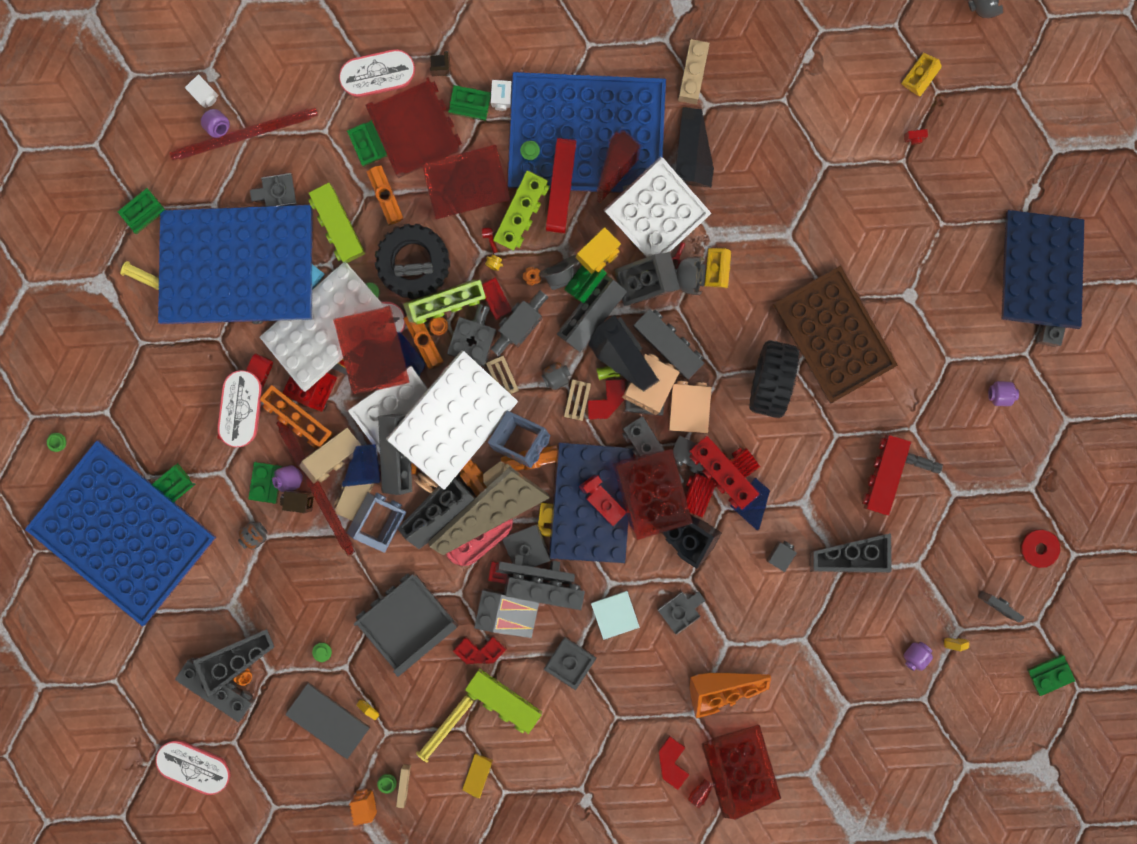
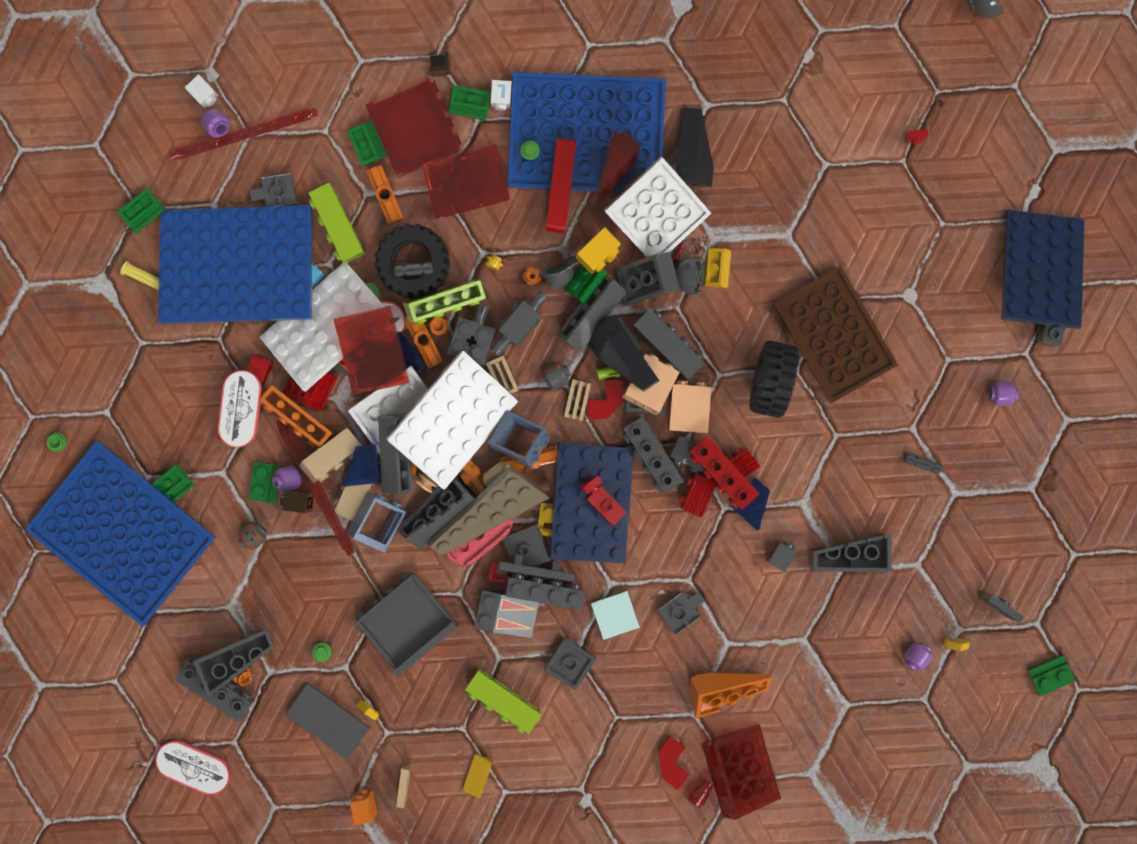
white tile [339,50,415,97] -> none
bright green plate [377,774,397,794] -> none
light yellow axle [416,695,473,763] -> none
red tile [453,636,507,664] -> none
red hand [482,228,498,254] -> none
red plate [482,277,512,320] -> none
lime brick [493,170,550,251] -> none
clear red slope [612,449,692,540] -> none
black wedge [643,495,722,569] -> none
tan brick [678,39,710,105] -> none
red brick [862,435,911,516] -> none
yellow slope [901,52,942,97] -> none
red tile [1020,529,1061,568] -> none

